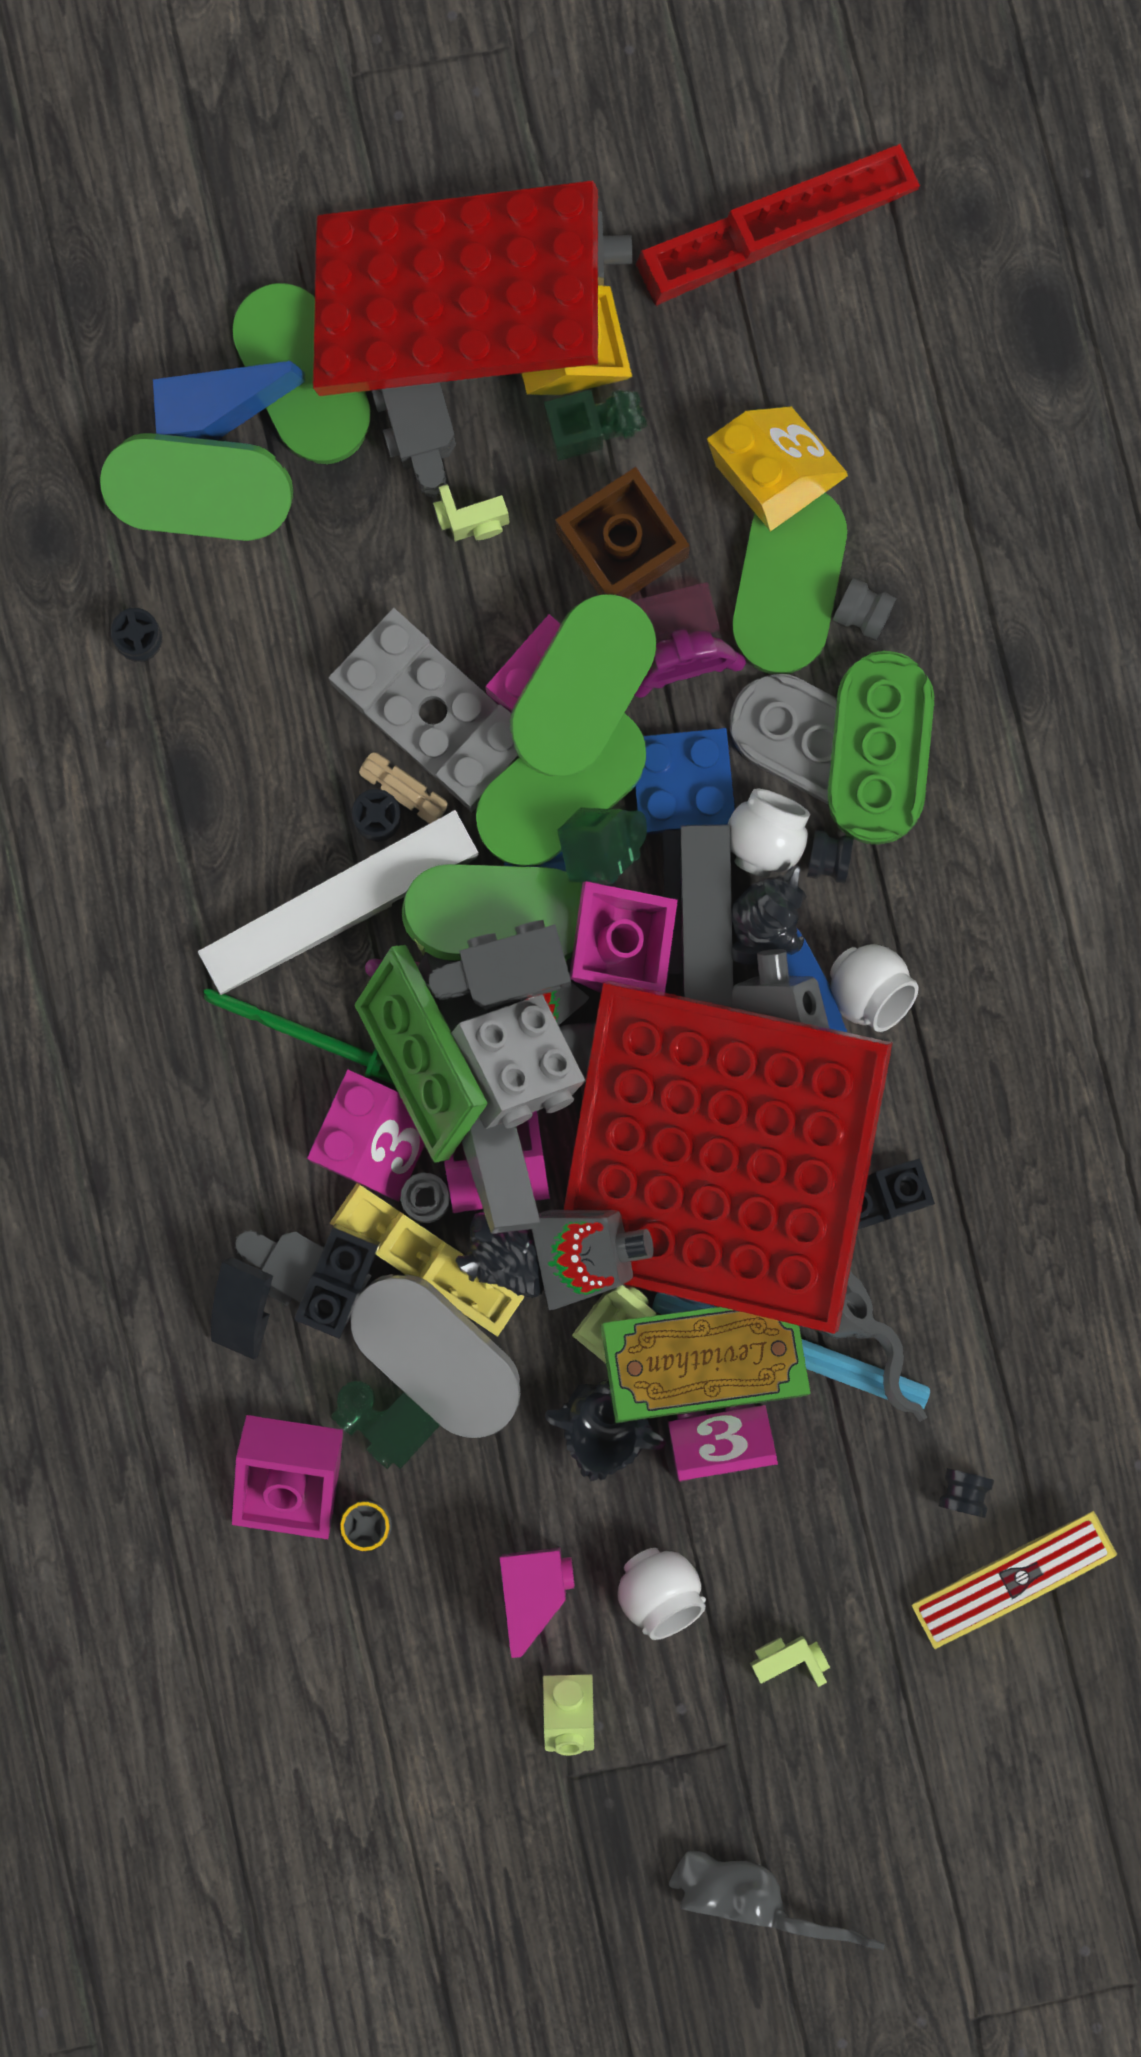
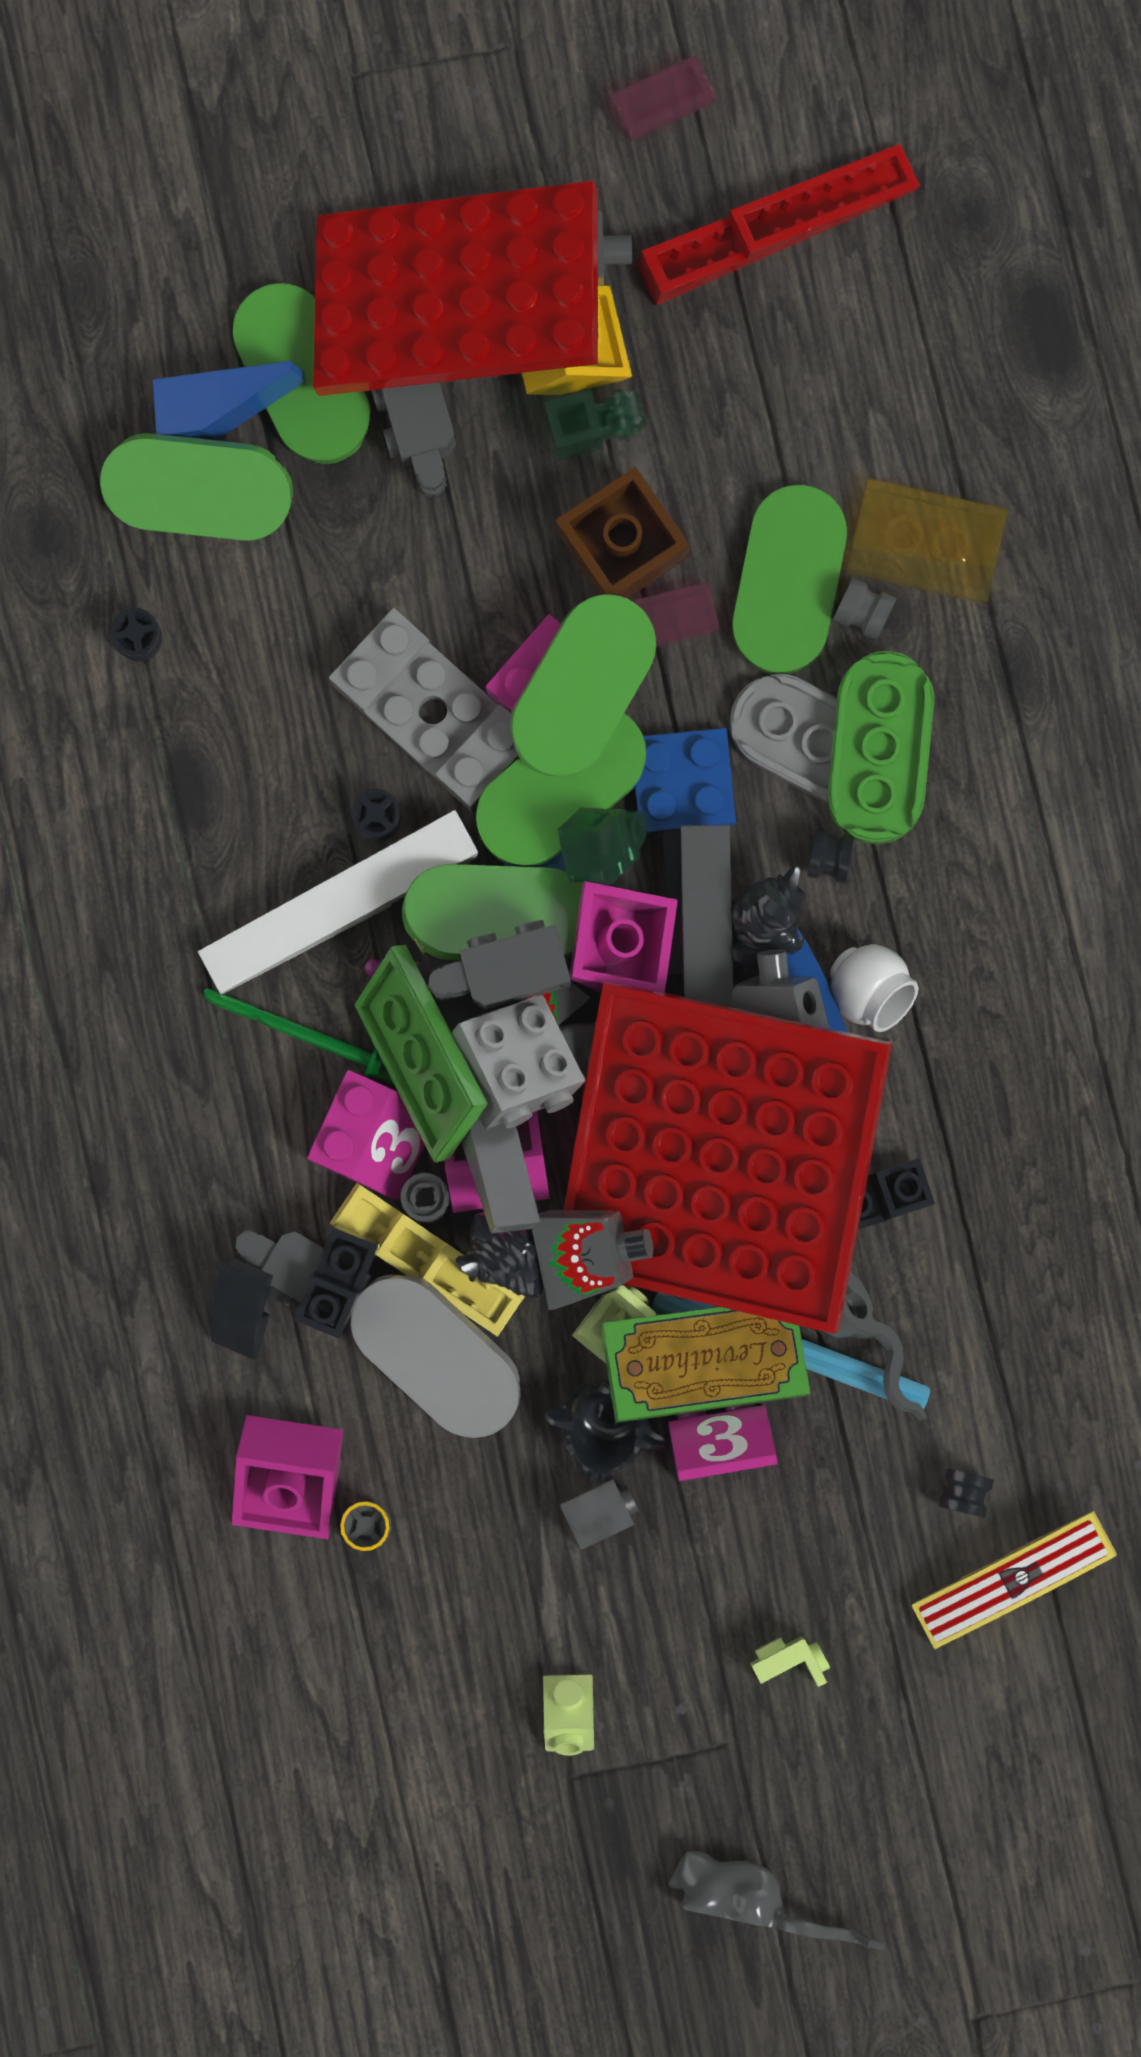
clear green brick [330,1381,441,1469] -> none
tan axle [359,752,448,824] -> none
yellowish green bracket [433,484,509,541] -> none
dark pink slope [500,1548,575,1658] -> none
white piece [618,1548,706,1640] -> none
magenta piece [634,629,746,698] -> none
yellow slope [707,407,848,532] -> none
white piece [728,788,810,878] -> none
none -> flat silver brick [560,1479,639,1550]
none -> clear pink tile [610,55,717,142]
none -> clear yellow tile [846,478,1008,605]

